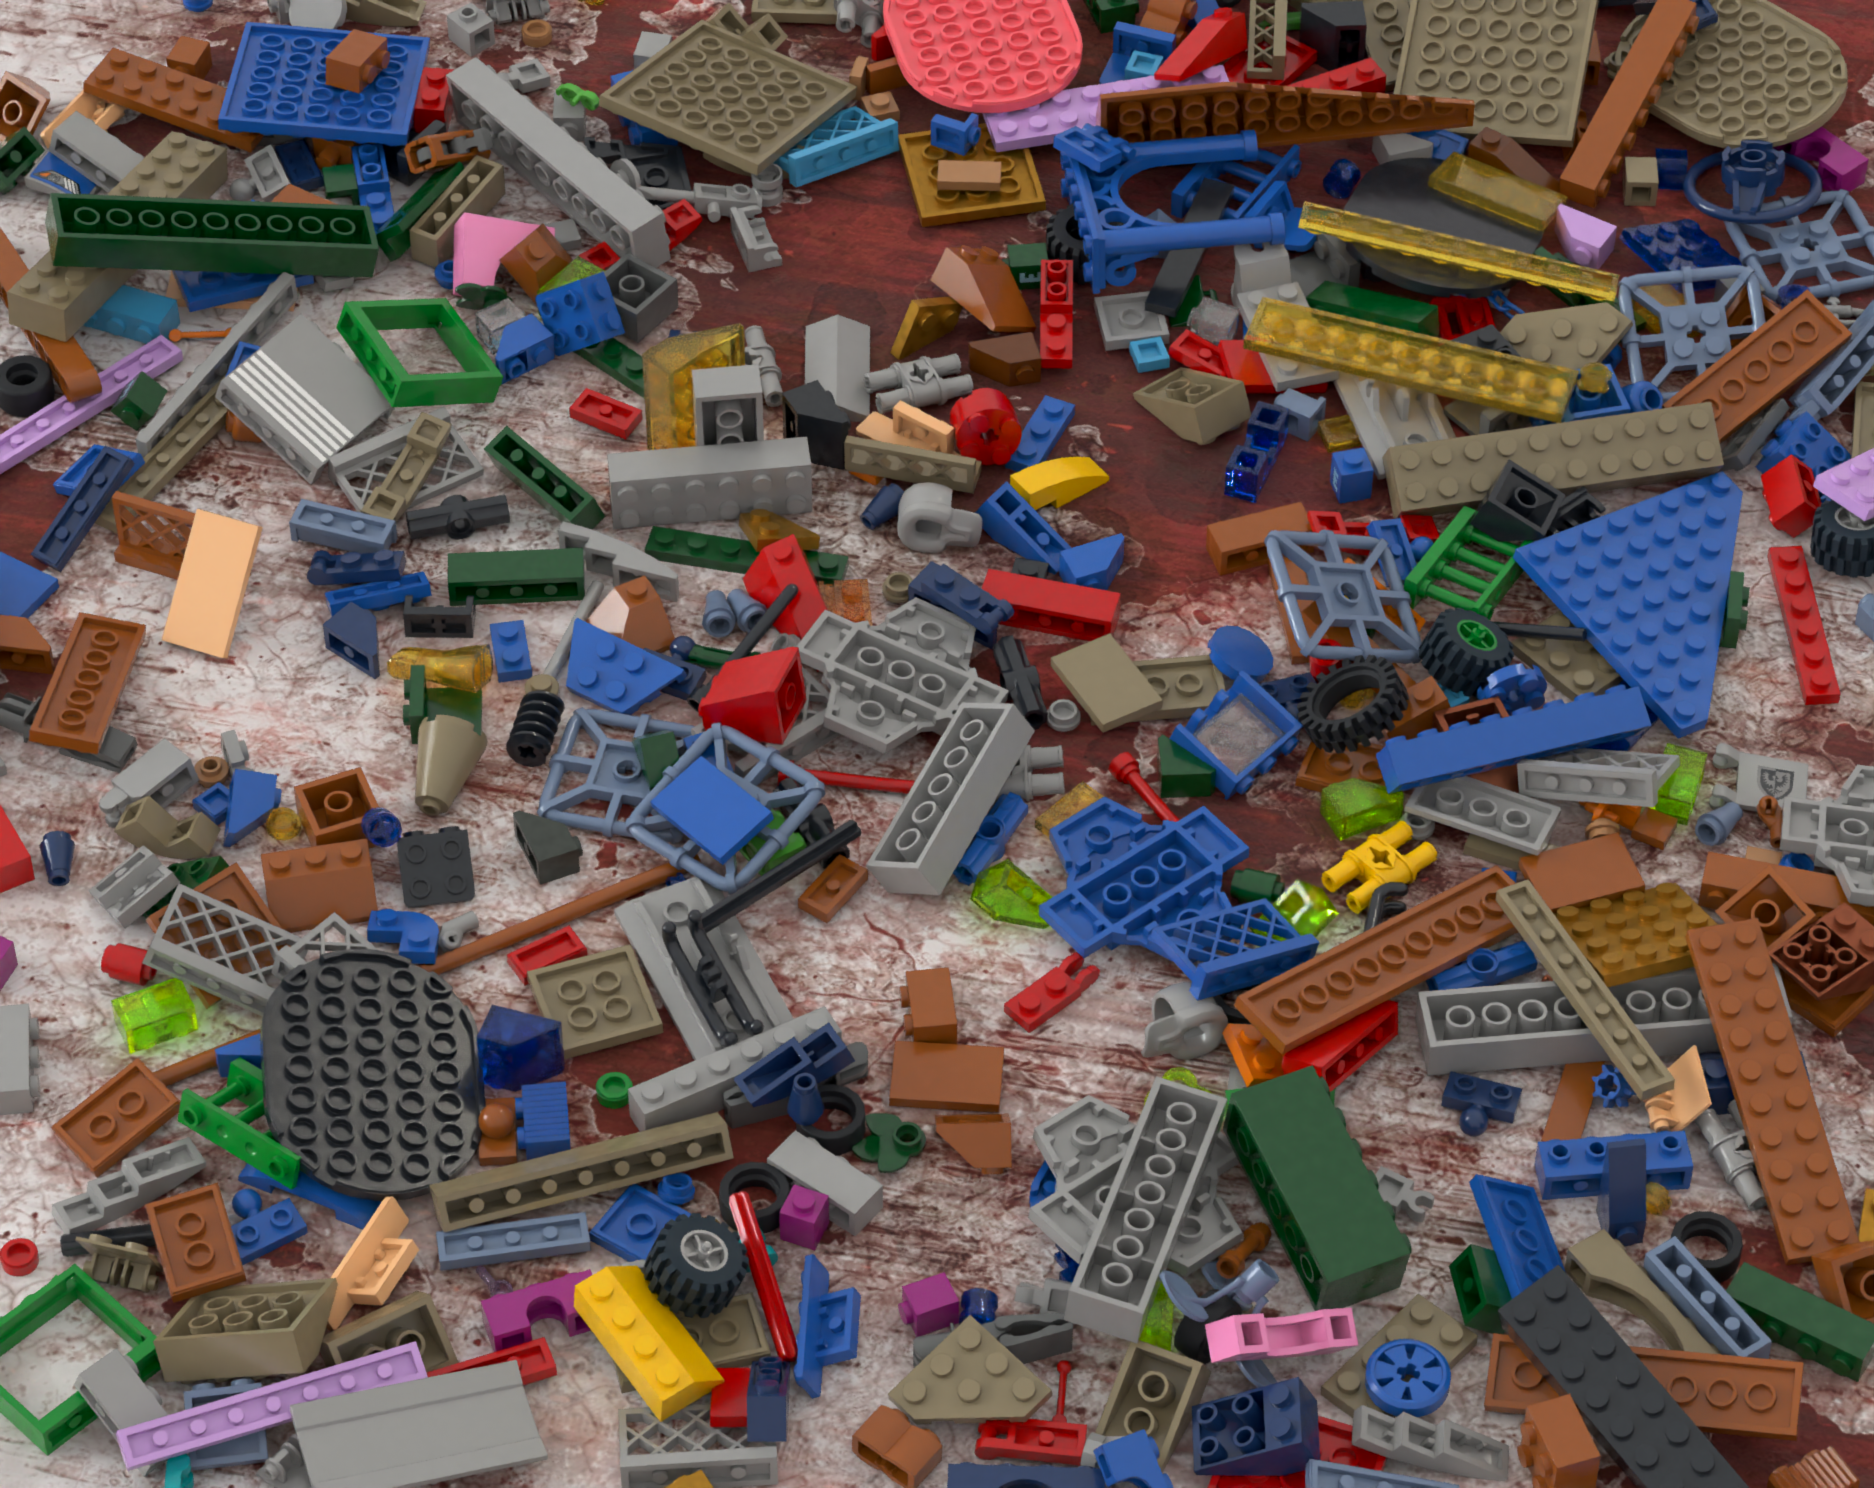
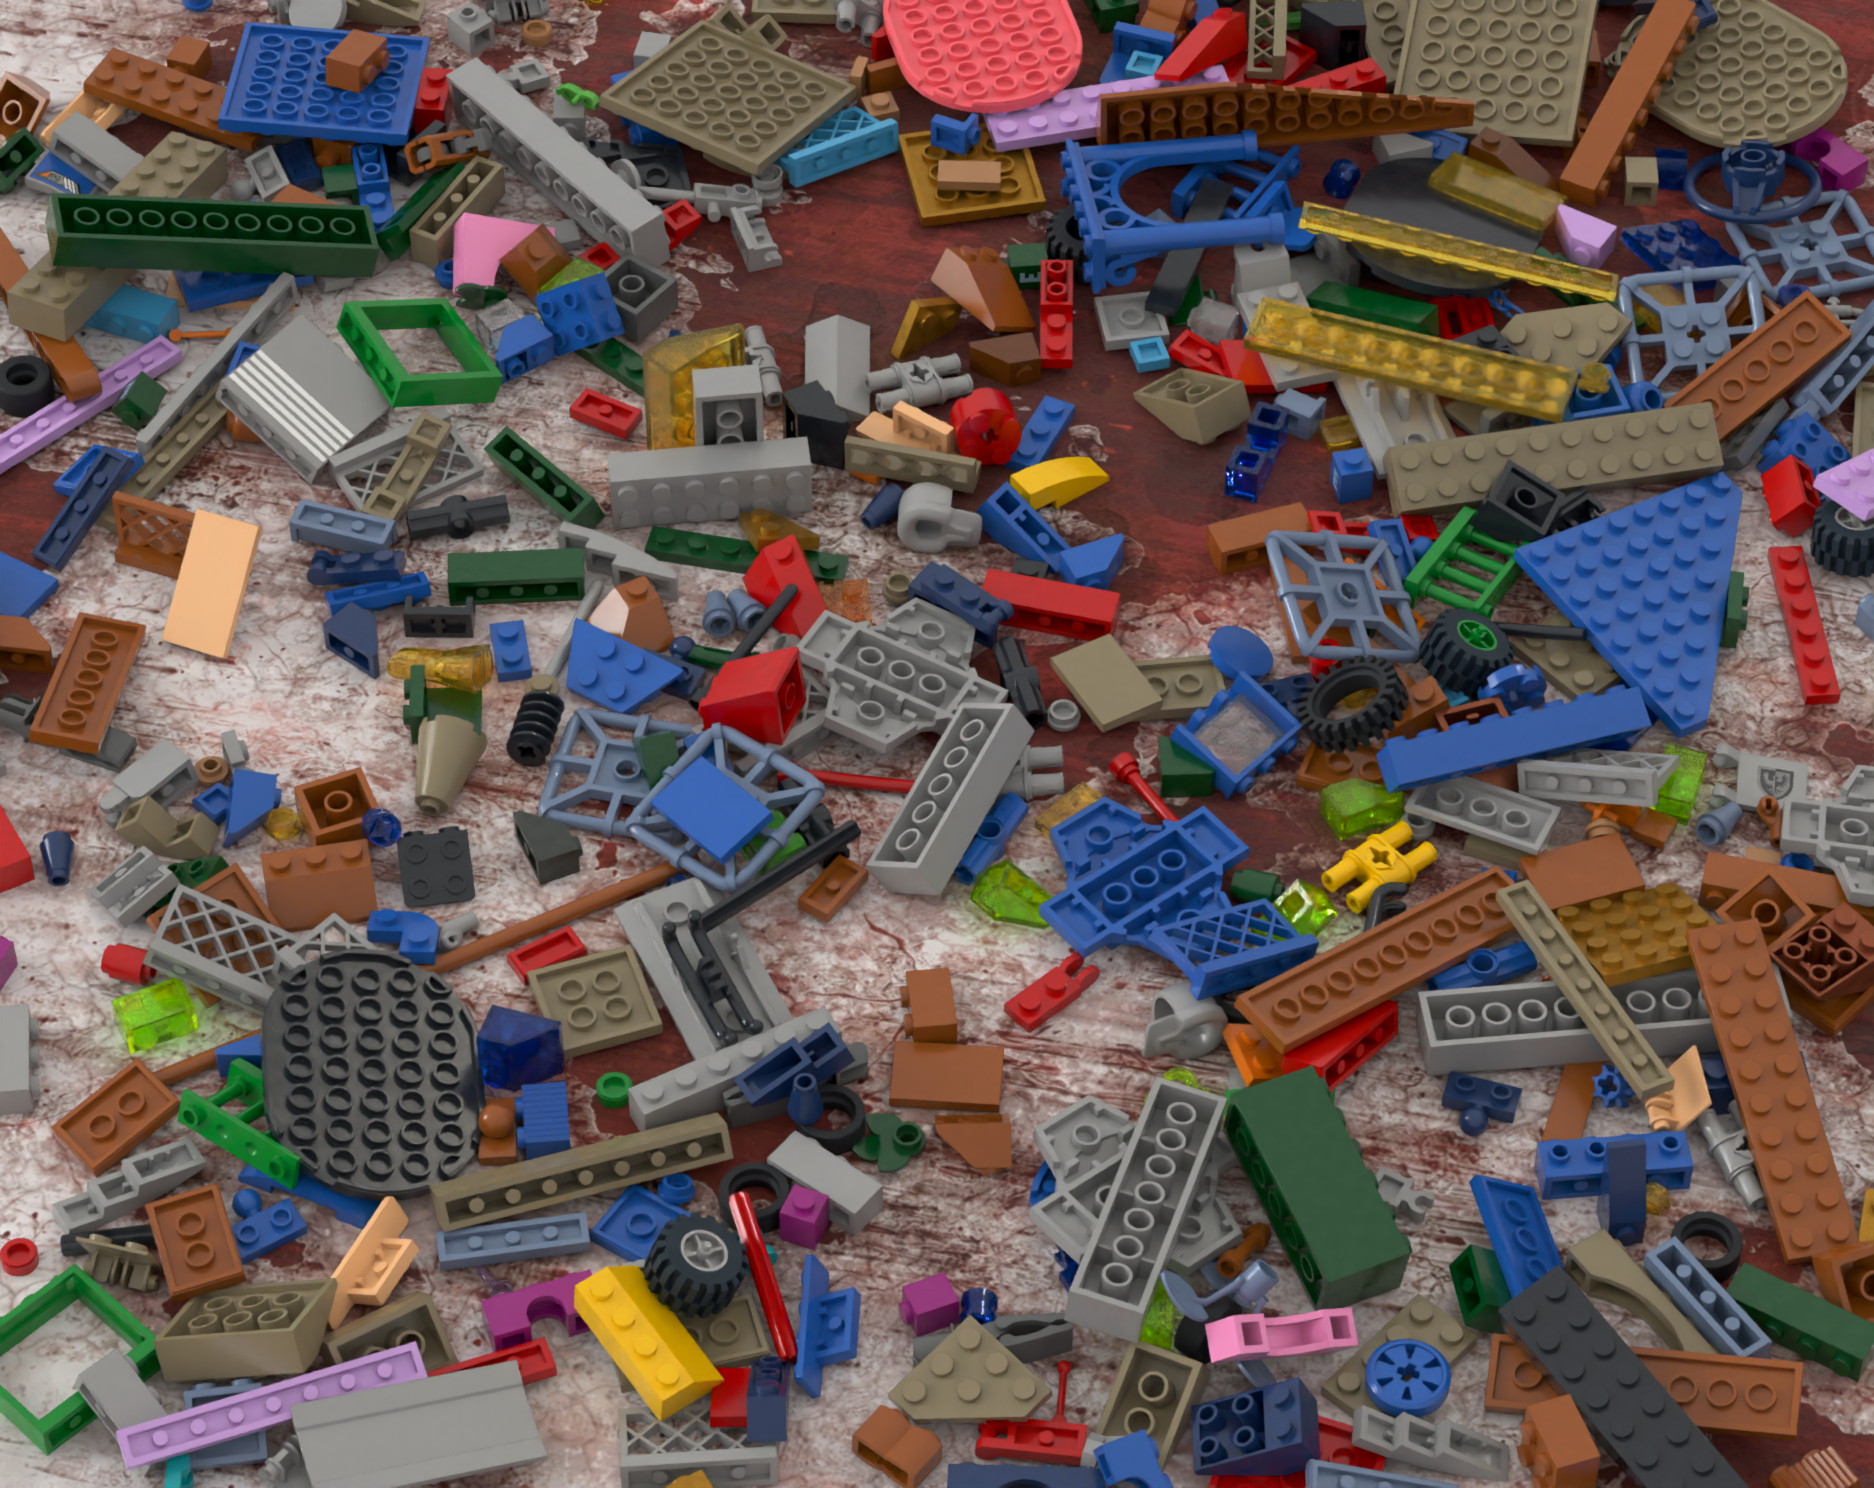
light grey plate [1014,1277,1074,1324] -> none
blue plate [1053,123,1136,173] -> none

